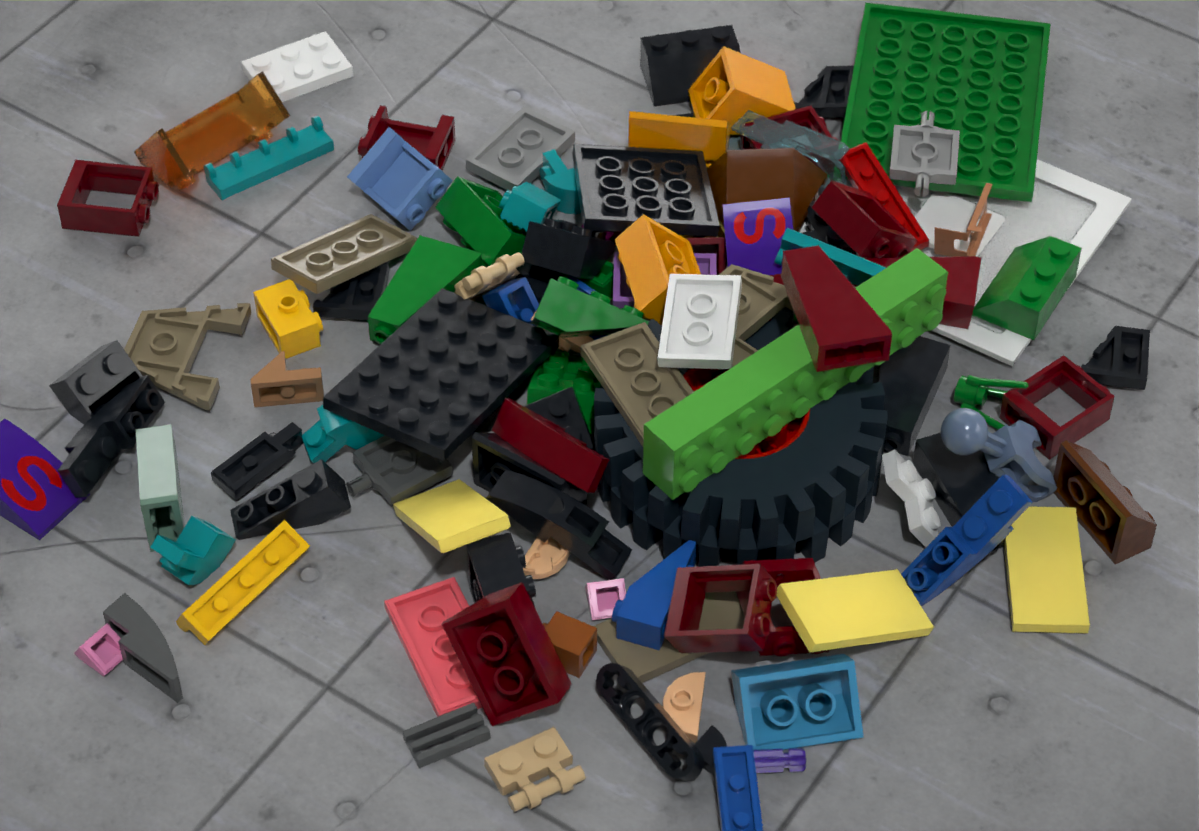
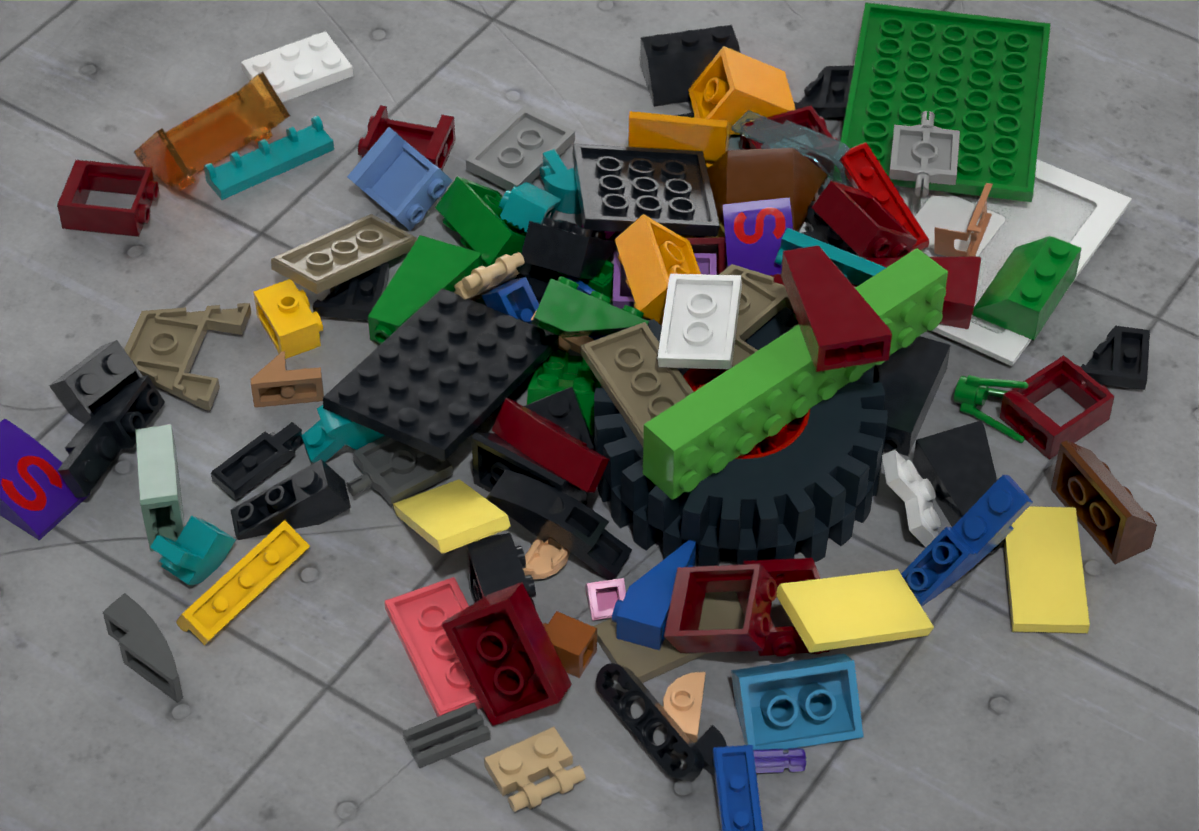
bright pink slope [74,623,123,676] -> none
sand blue piece [941,408,1057,502] -> none

